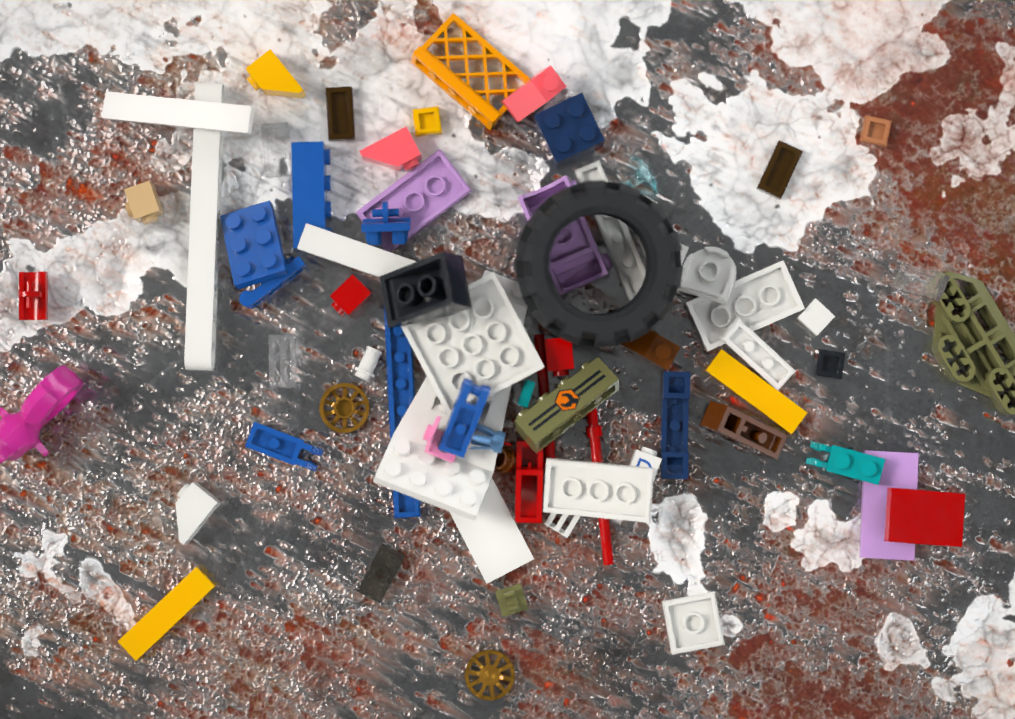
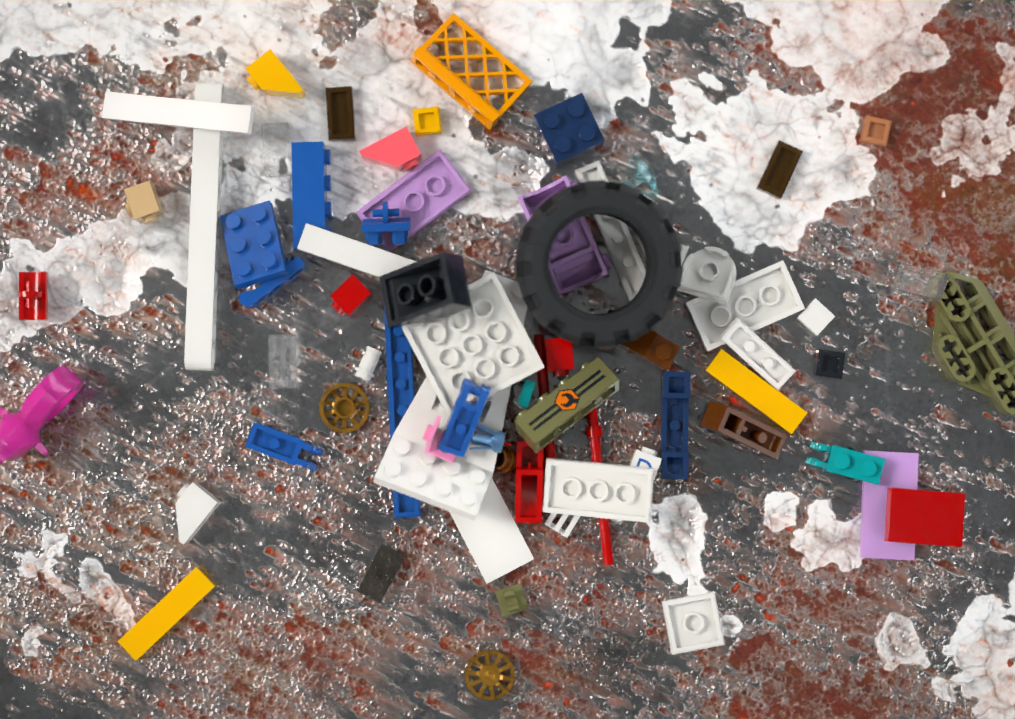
coral slope [502,65,567,122] -> none

